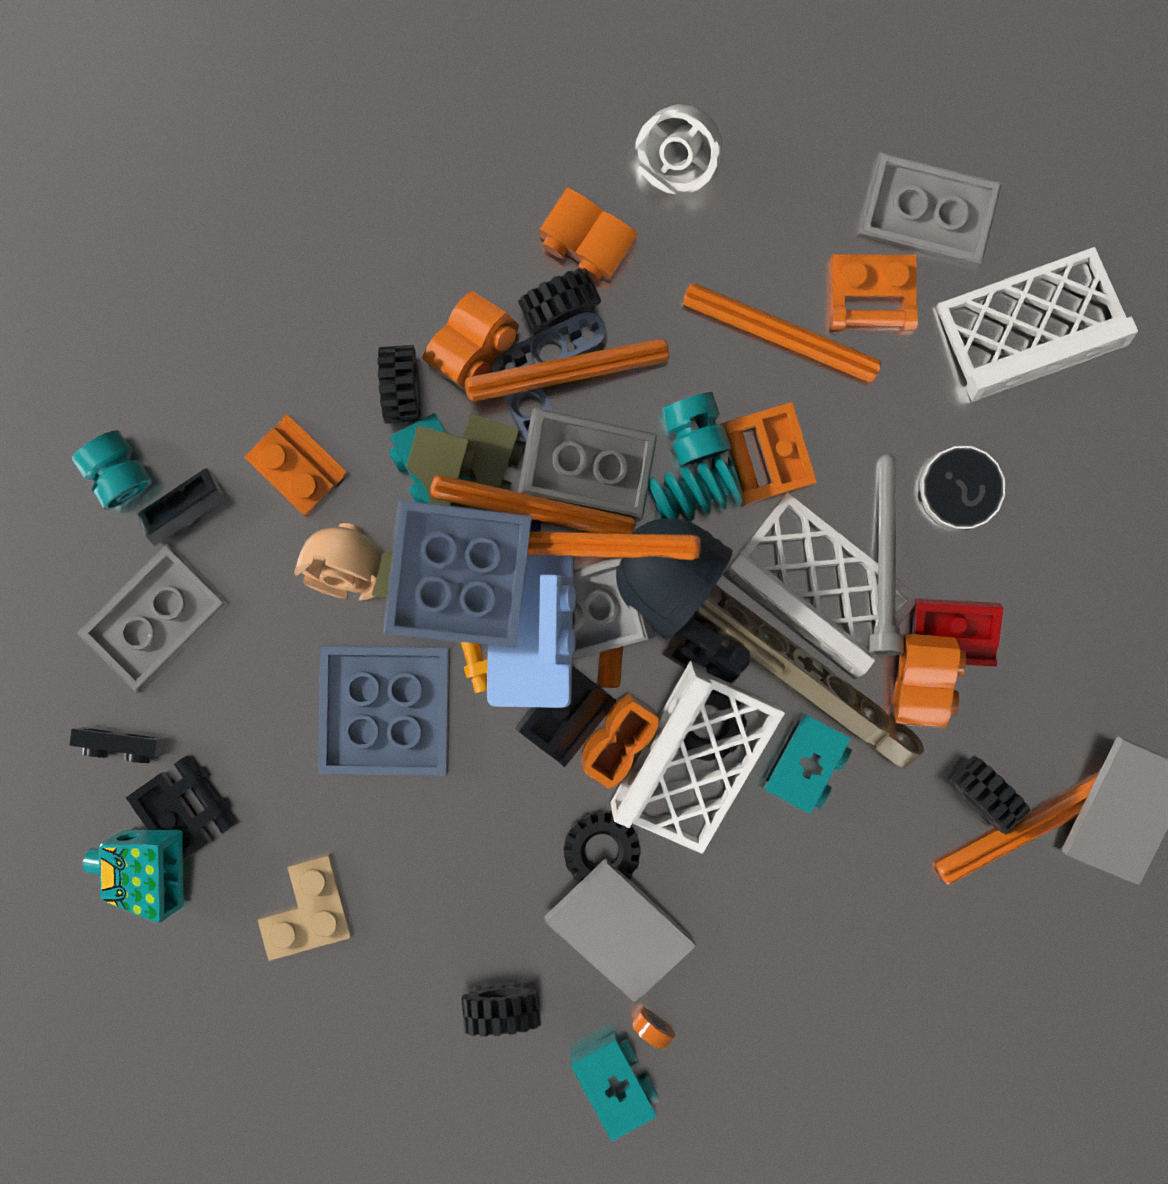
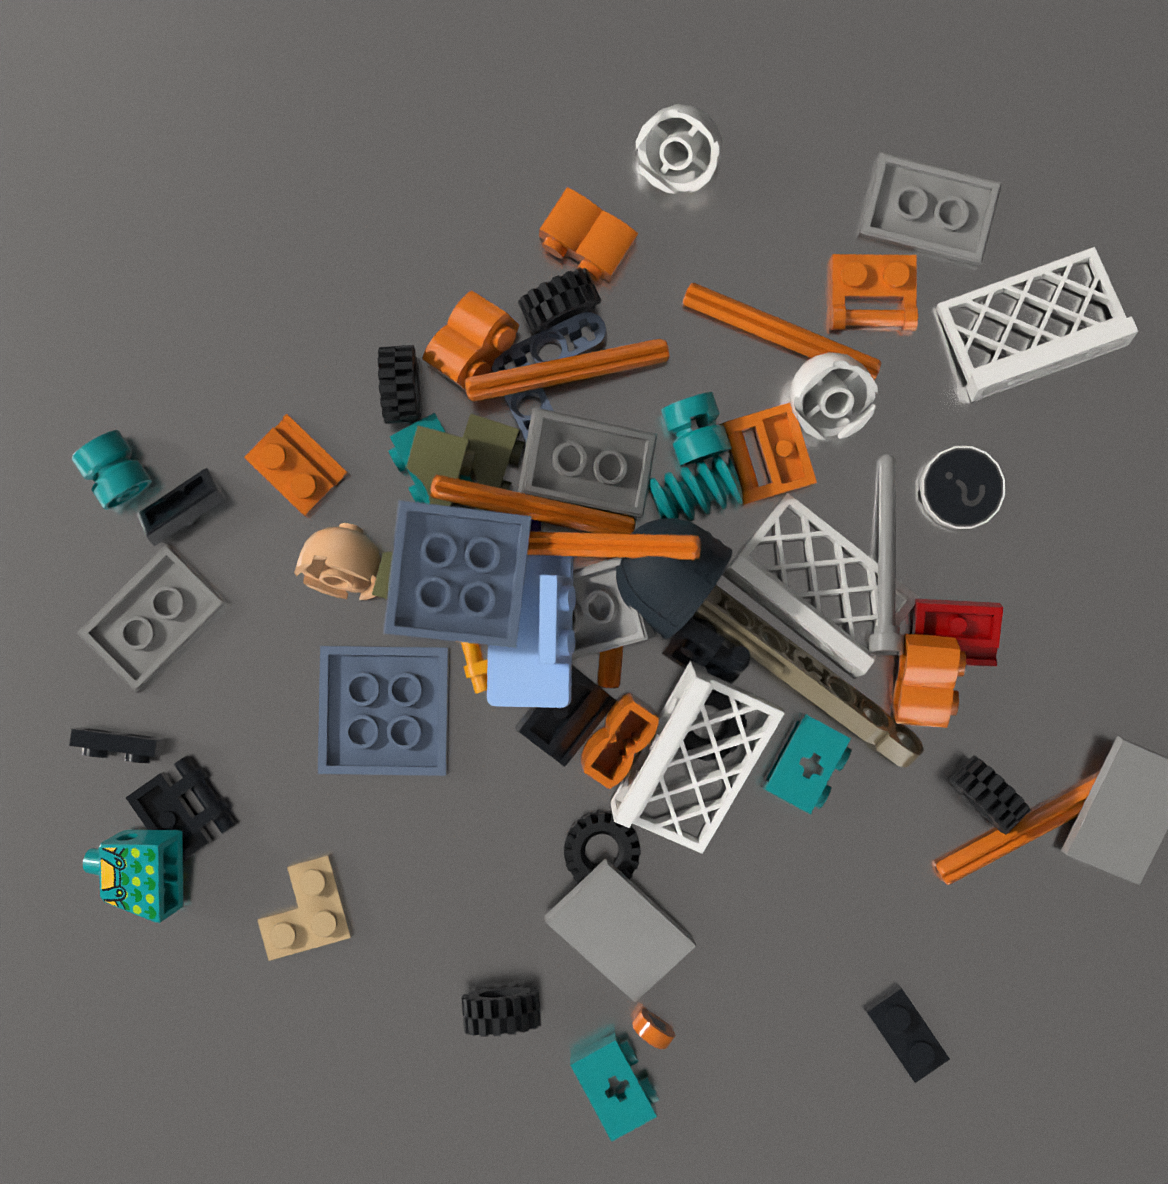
none -> white cylinder [789,352,878,440]
none -> black plate [864,985,950,1083]

